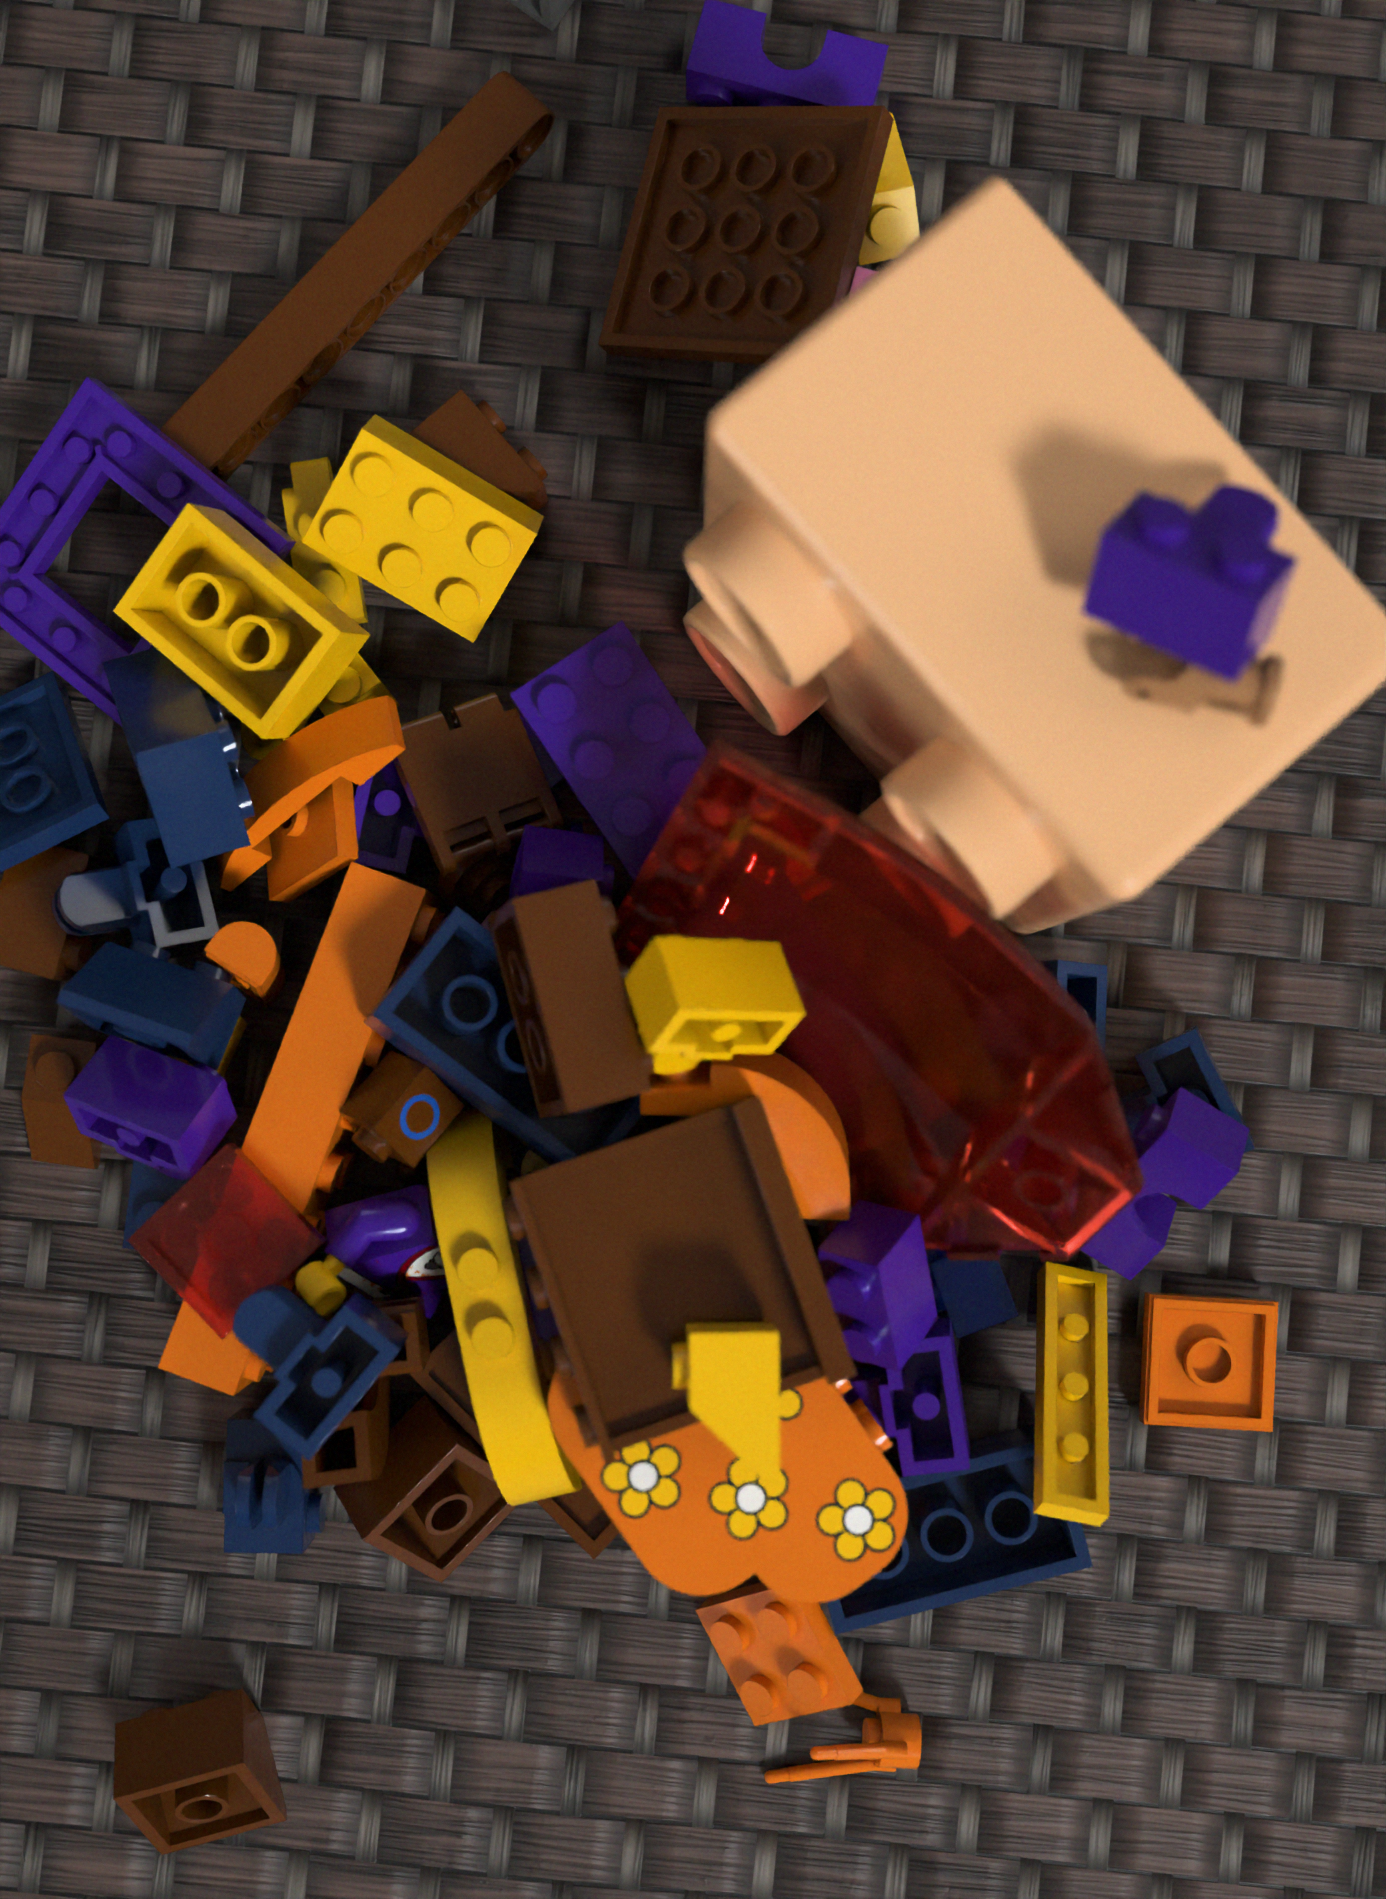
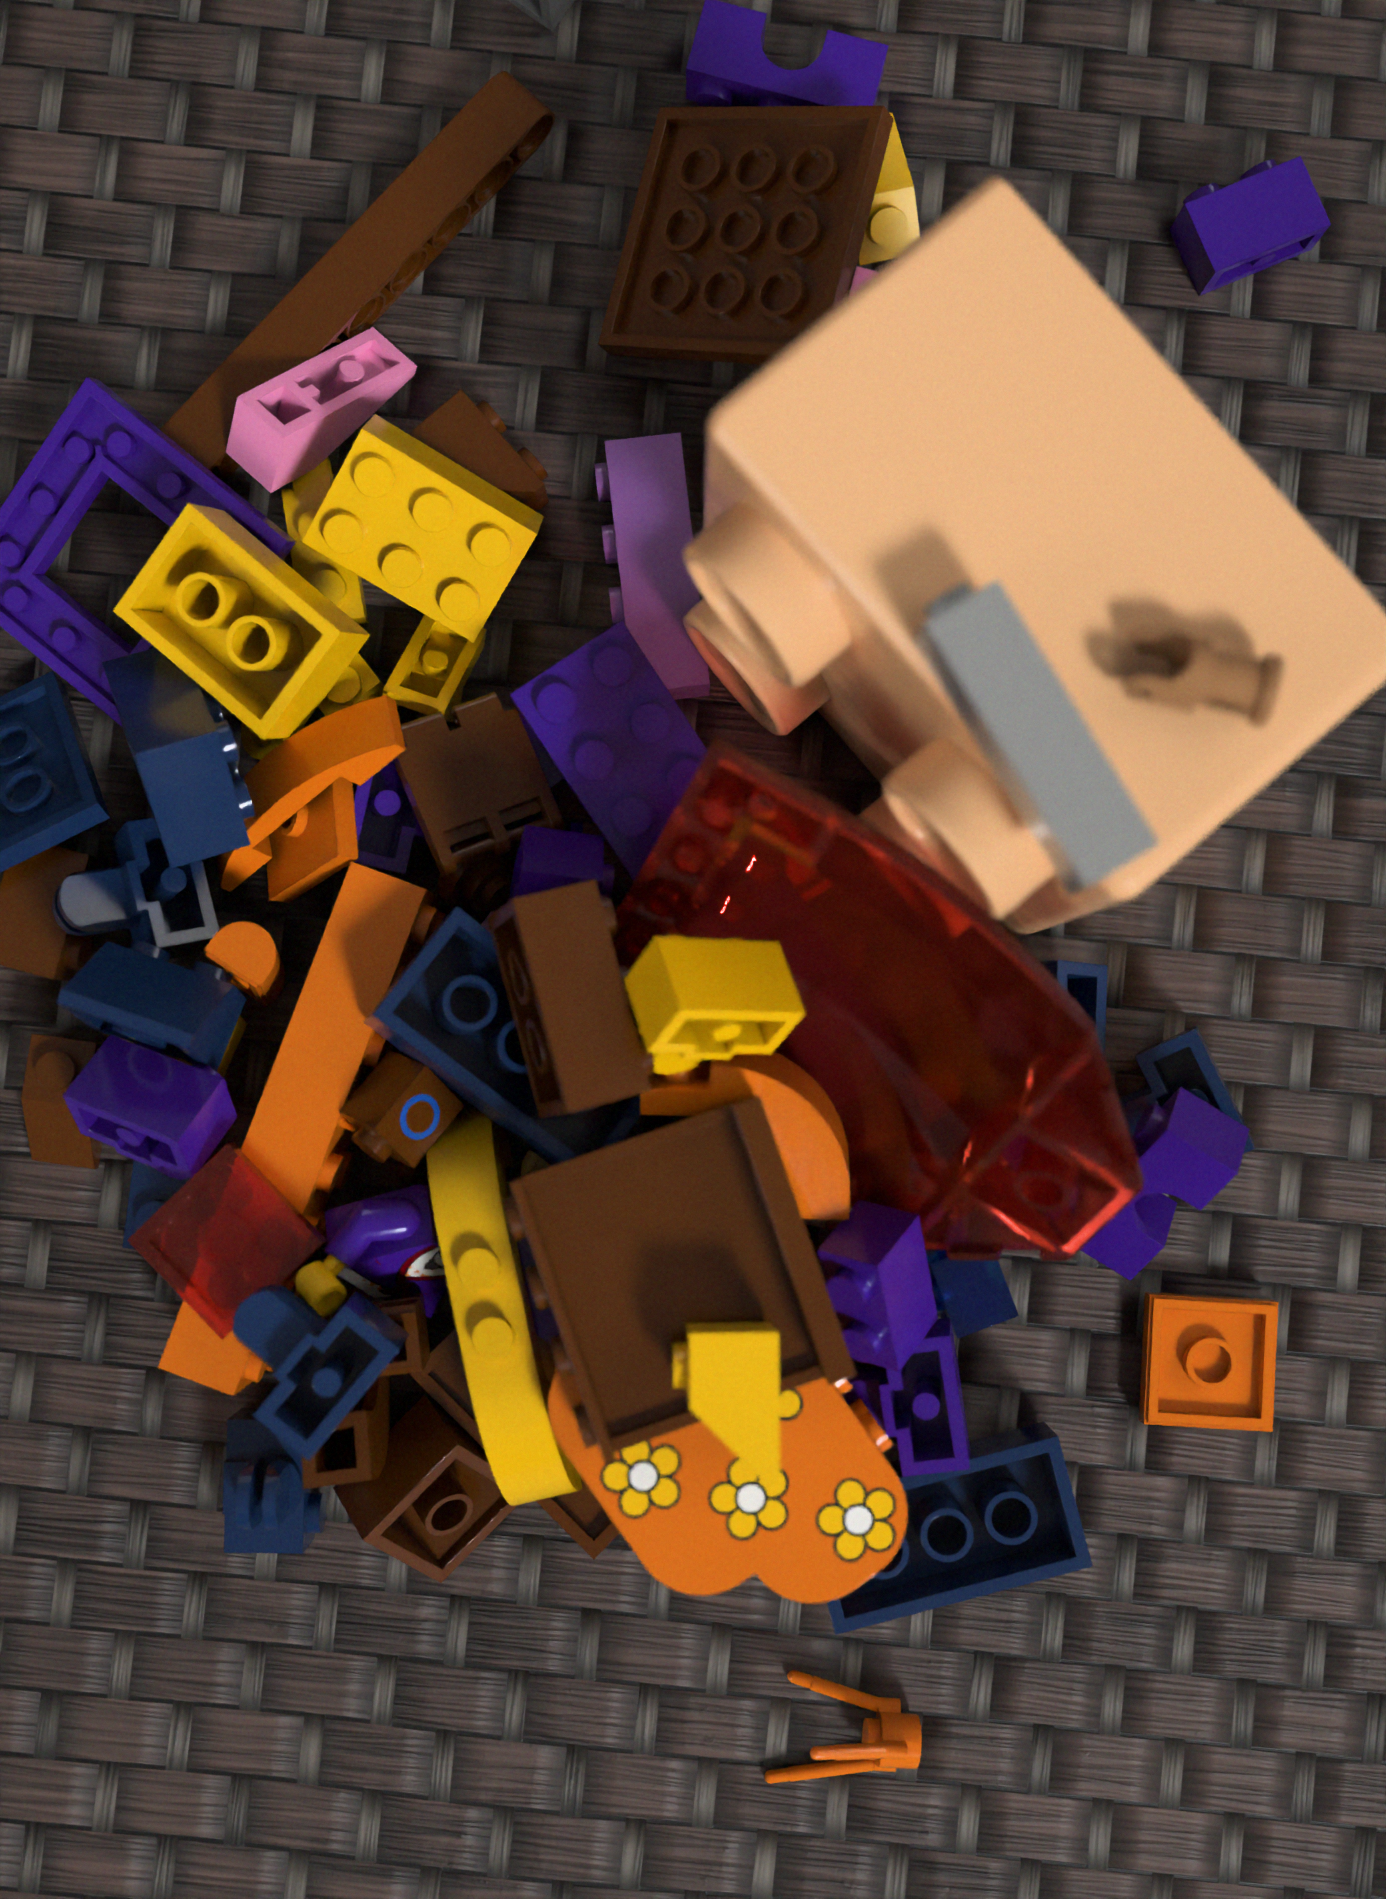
reddish brown slope [113,1689,287,1855] -> none
orange plate [695,1582,864,1726] -> none
yellow plate [1034,1261,1109,1527] -> none
dark purple brick [1081,484,1299,684] -> none
none -> bright pink slope [226,327,417,493]
none -> yellow slope [382,614,487,723]
none -> medium lavender brick [594,433,710,700]
none -> light grey brick [914,579,1160,895]
none -> dark purple brick [1169,156,1331,296]

